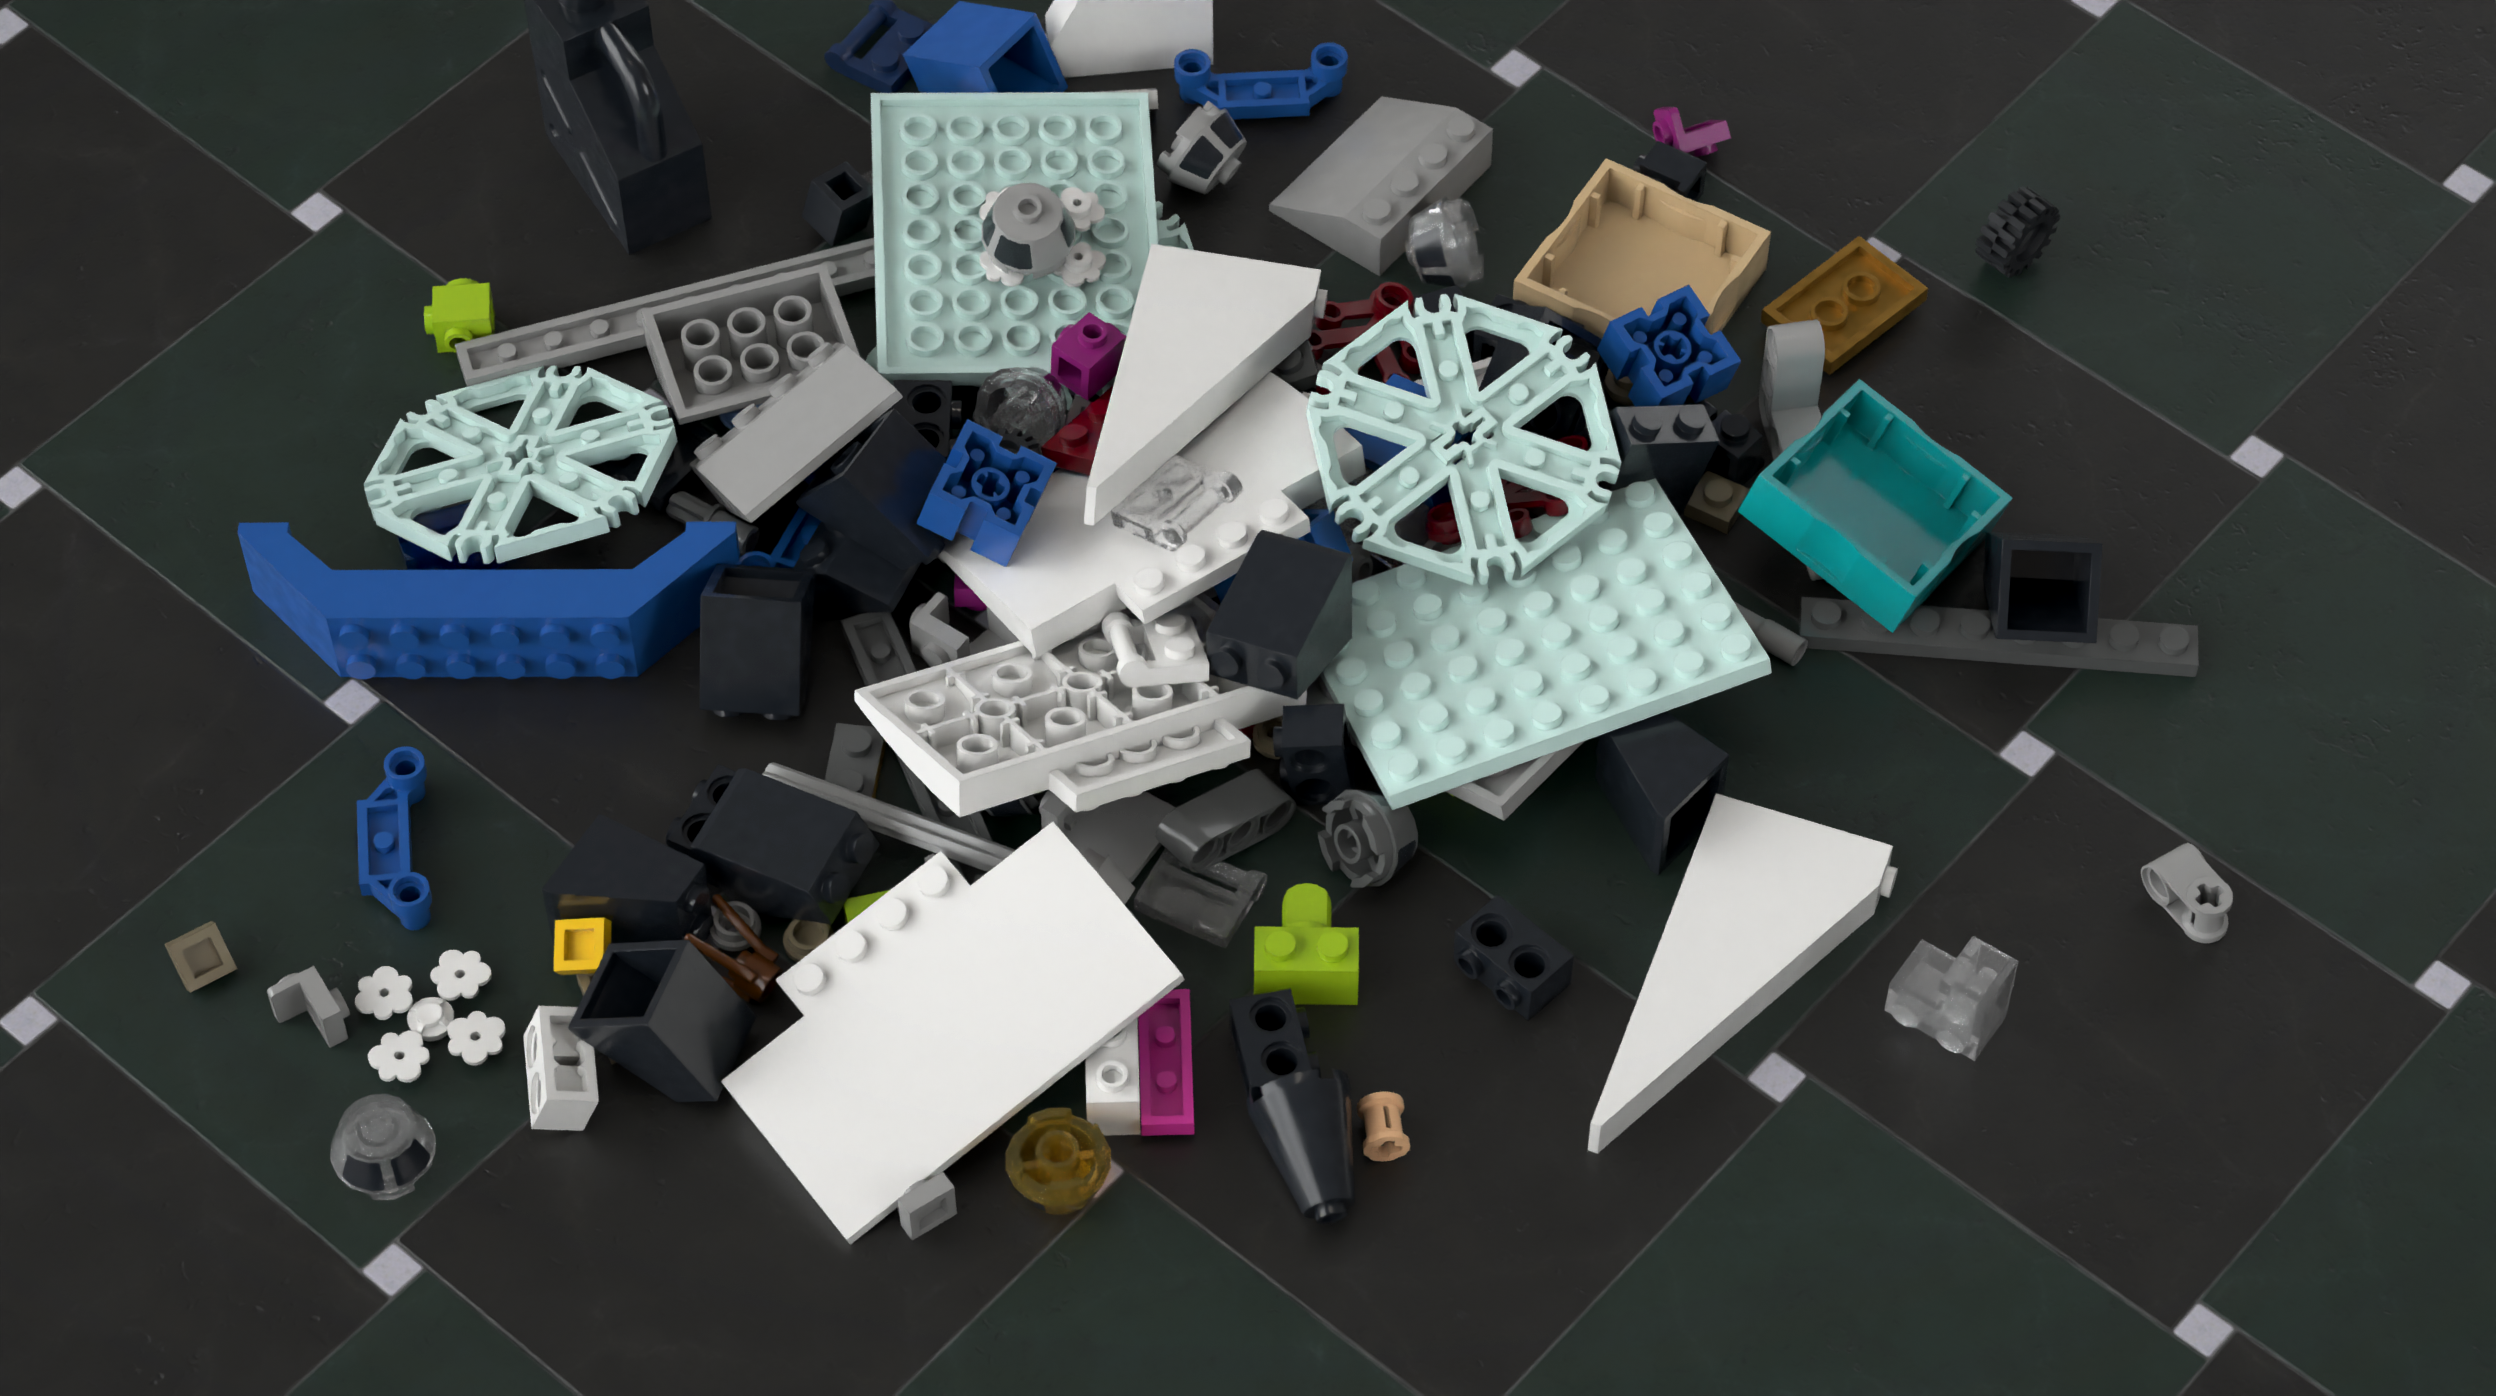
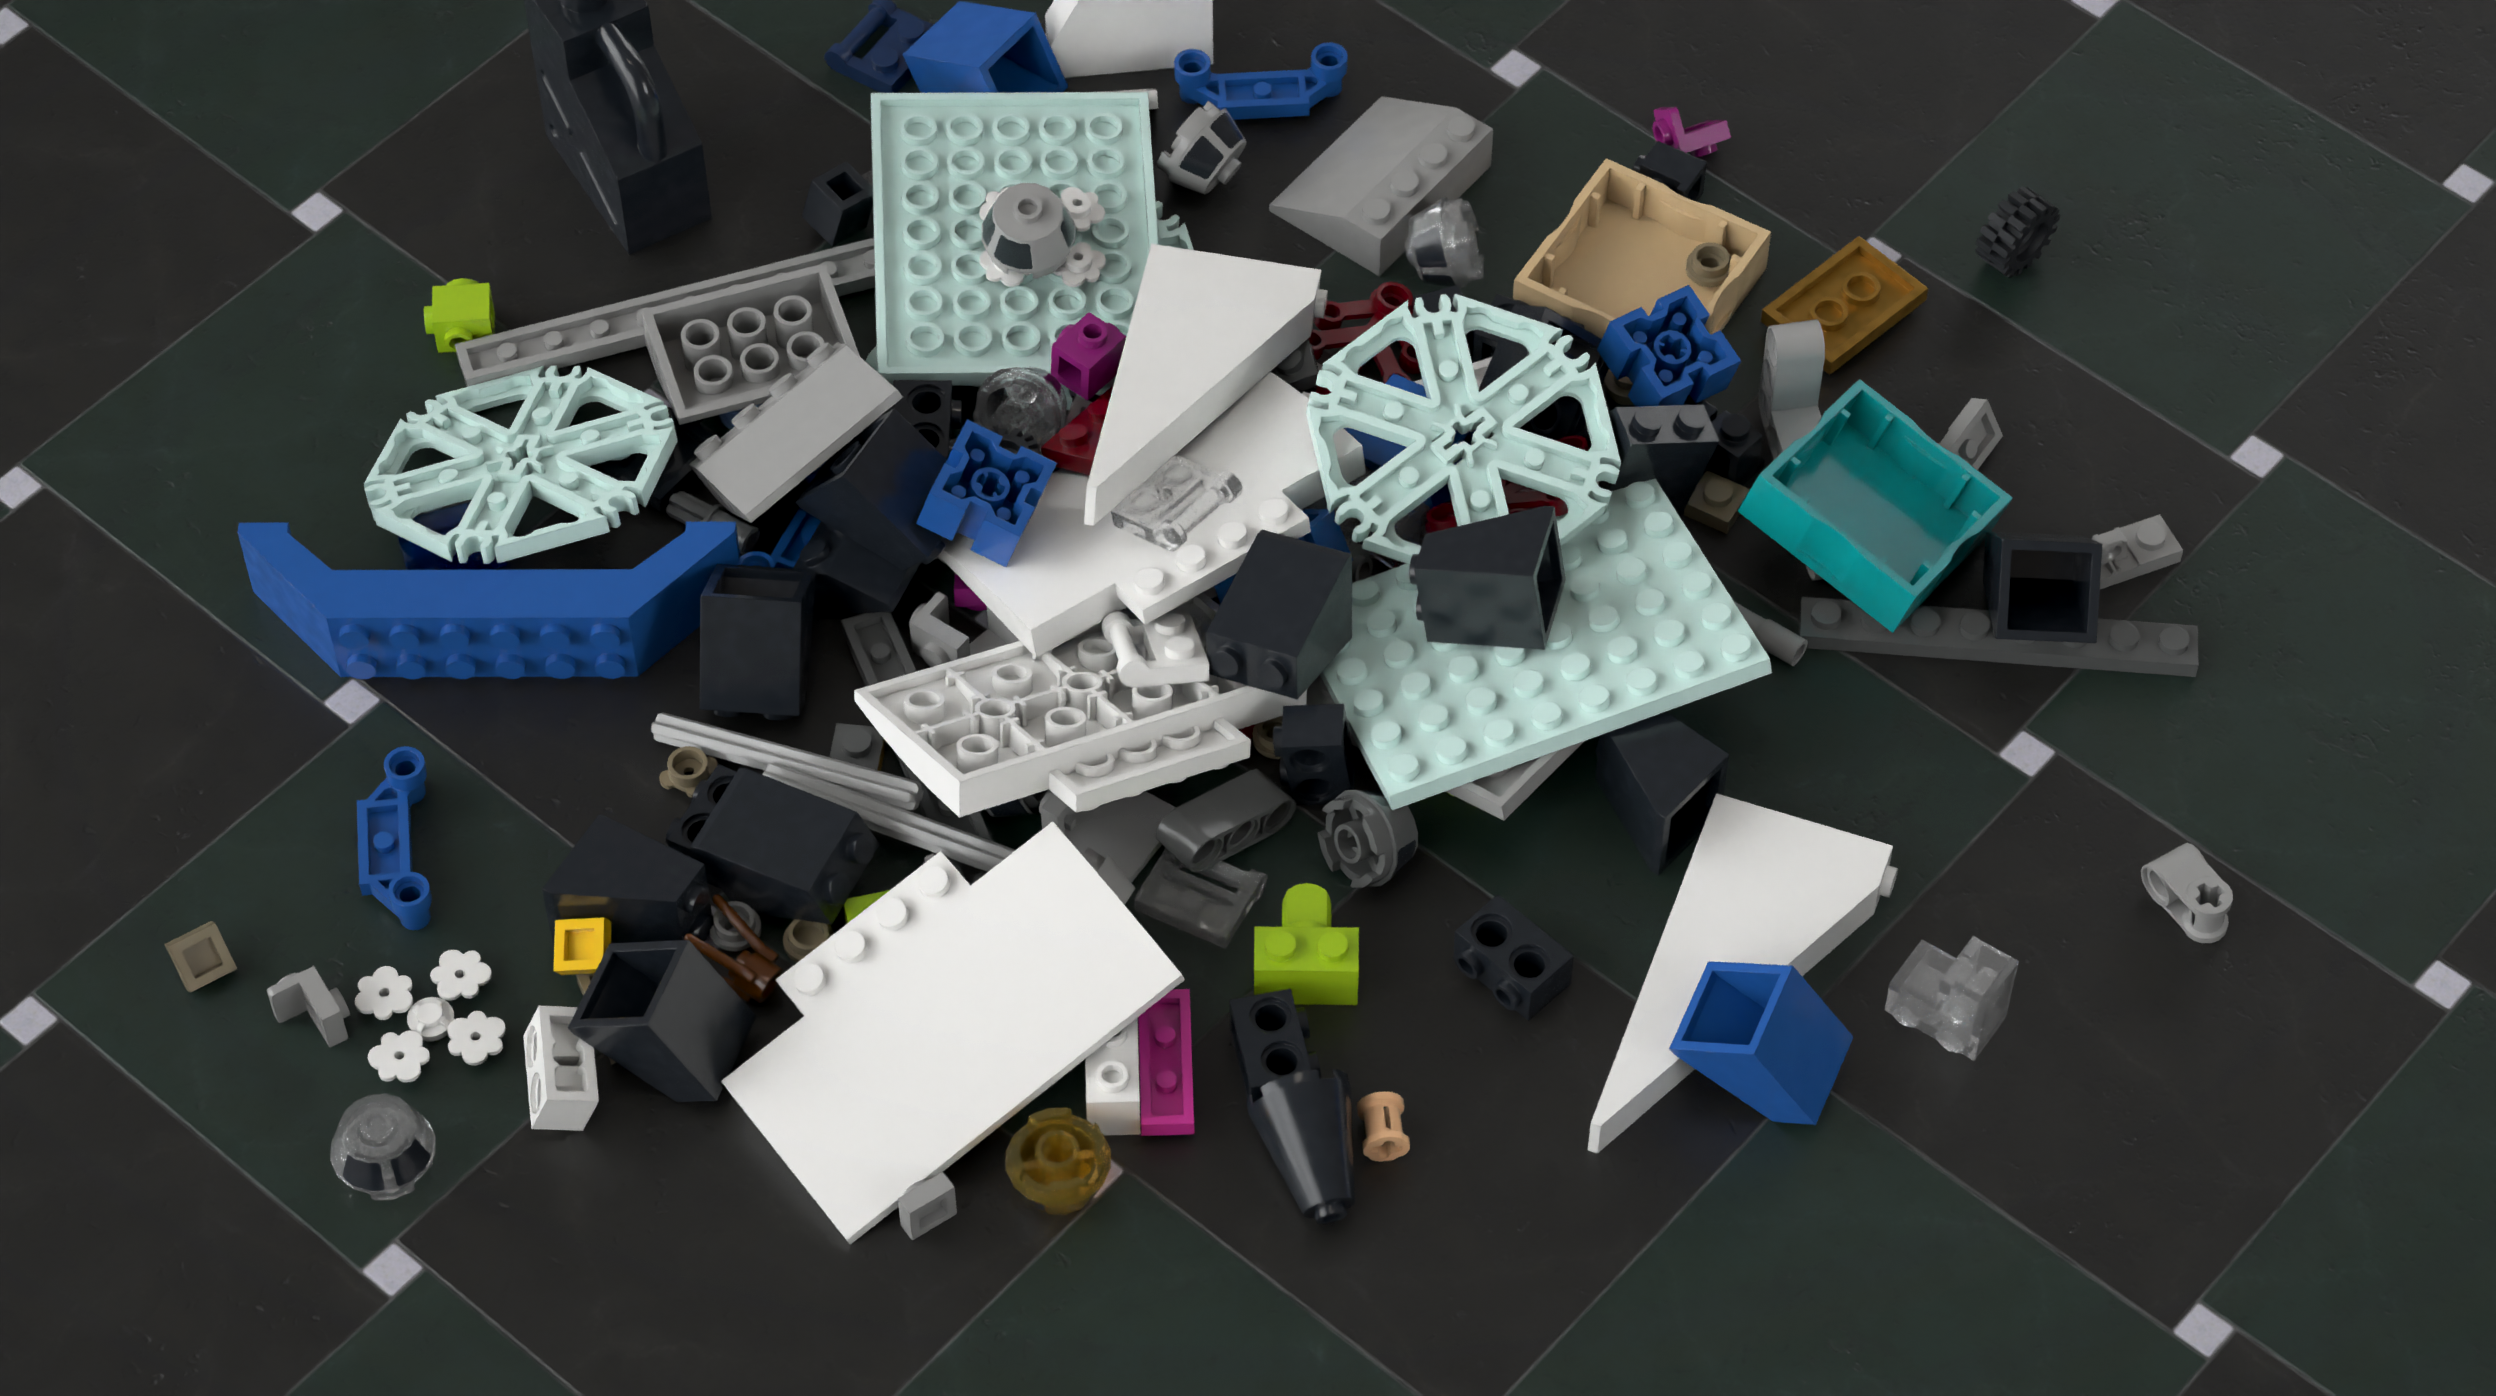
none -> light grey axle [651,712,924,811]
none -> dark tan plate [659,746,718,798]
none -> black slope [1409,506,1566,650]
none -> blue slope [1669,961,1853,1125]
none -> dark tan plate [1686,242,1731,287]
none -> light grey hinge [1938,398,2003,470]
none -> light grey hinge [2092,514,2183,589]

